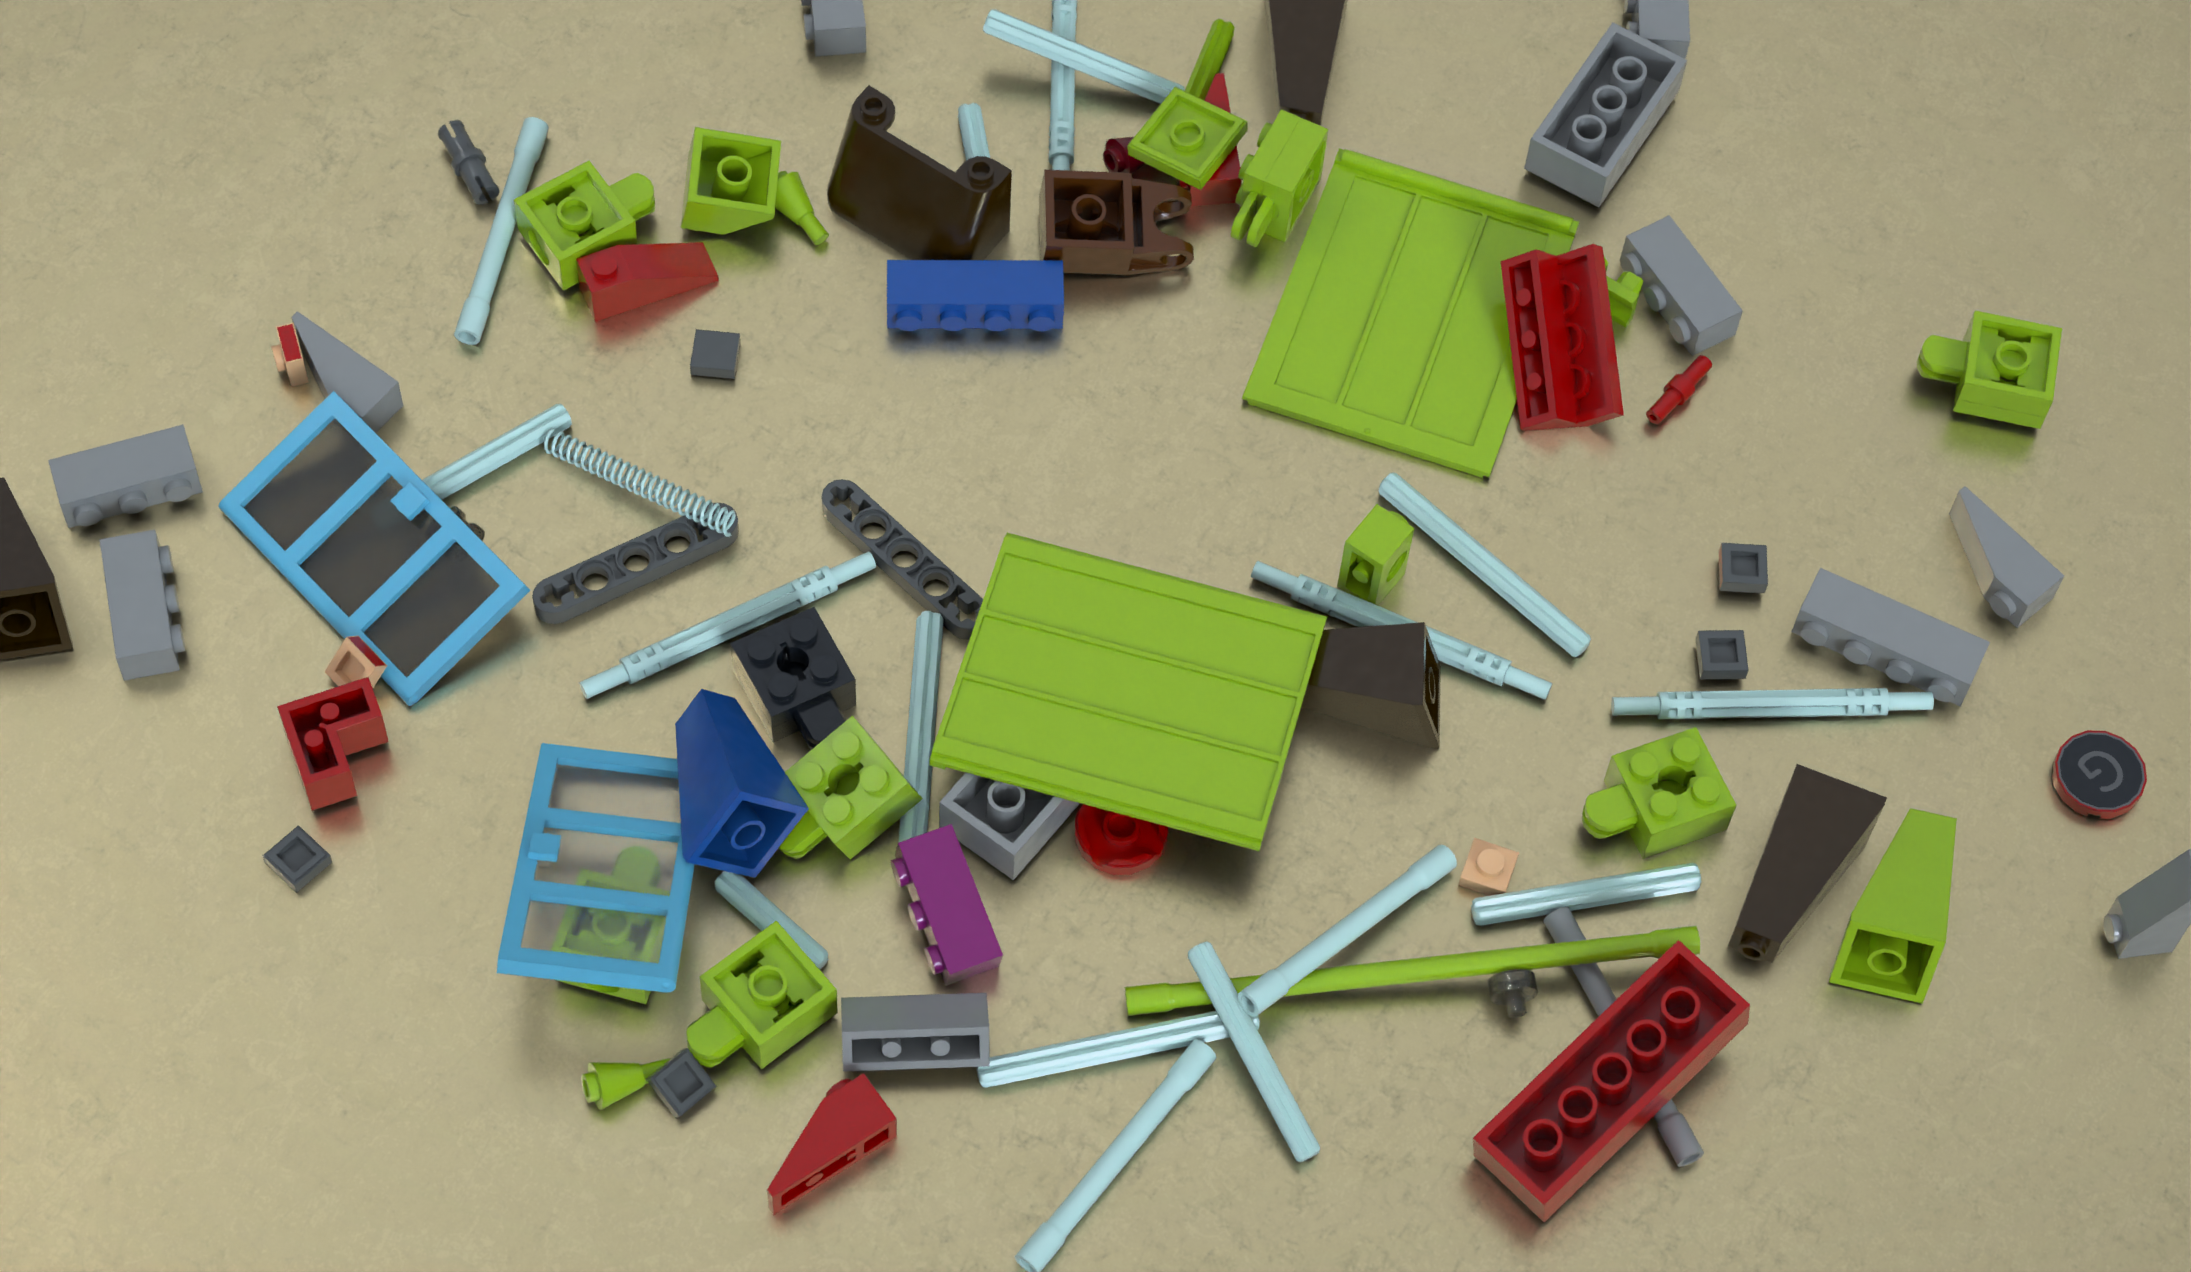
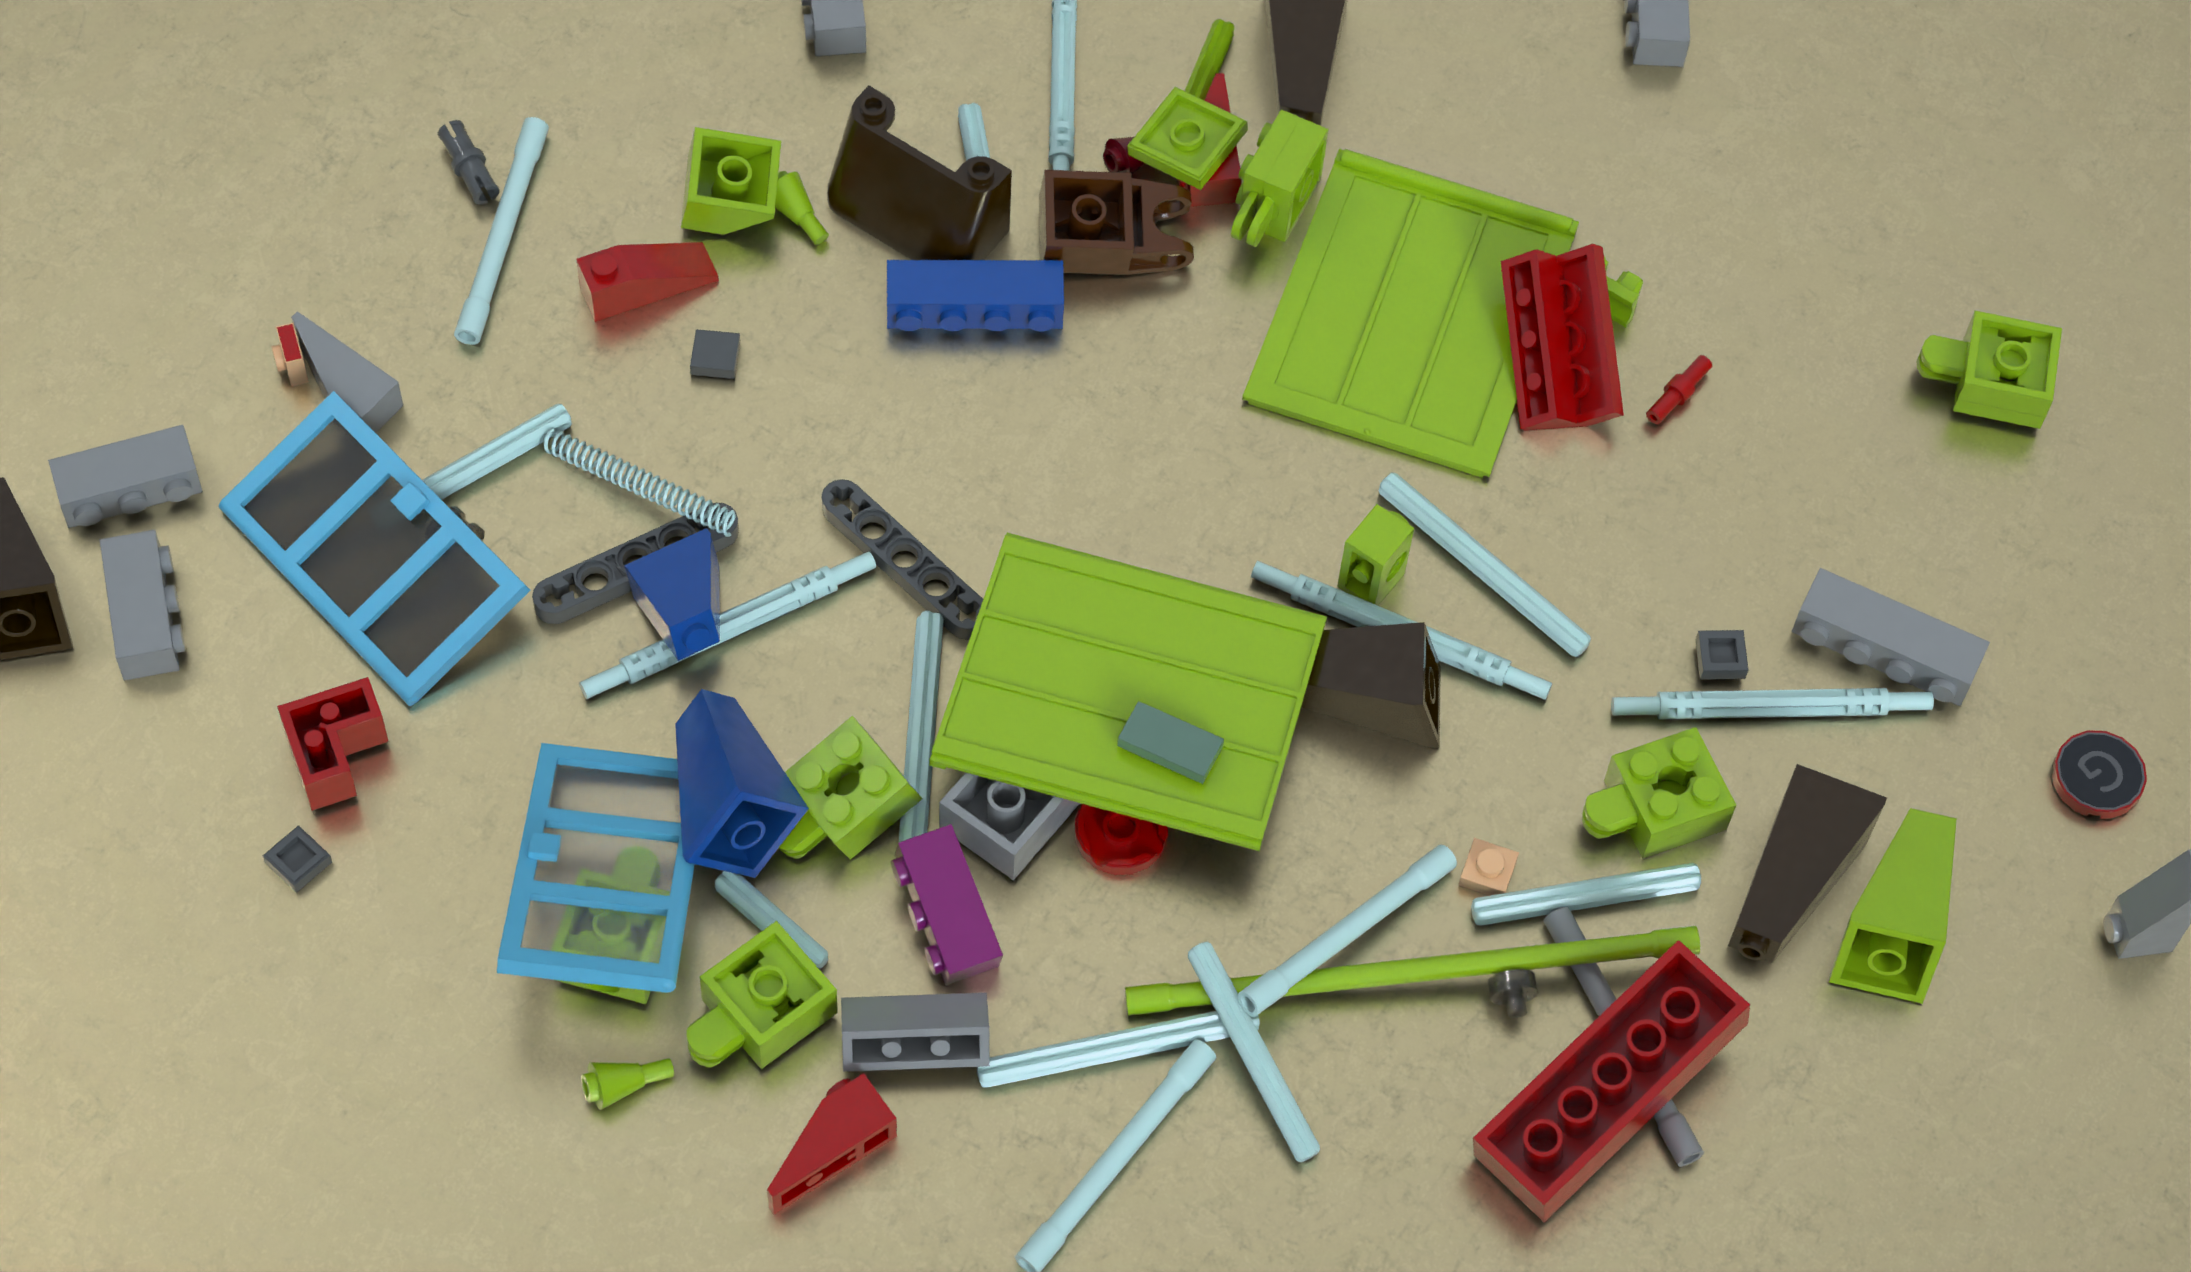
light nougat plate [325,635,387,688] -> none
lime brick [514,160,655,291] -> none
dark grey tile [646,1048,716,1117] -> none
black brick [730,607,856,750] -> none
light aqua axle [983,9,1185,104] -> none
light grey brick [1524,22,1687,207] -> none
light grey brick [1620,215,1743,356] -> none
dark grey plate [1719,543,1768,593] -> none
light grey slope [1949,486,2064,628] -> none
none -> blue slope [624,528,720,661]
none -> sand green tile [1117,701,1224,784]

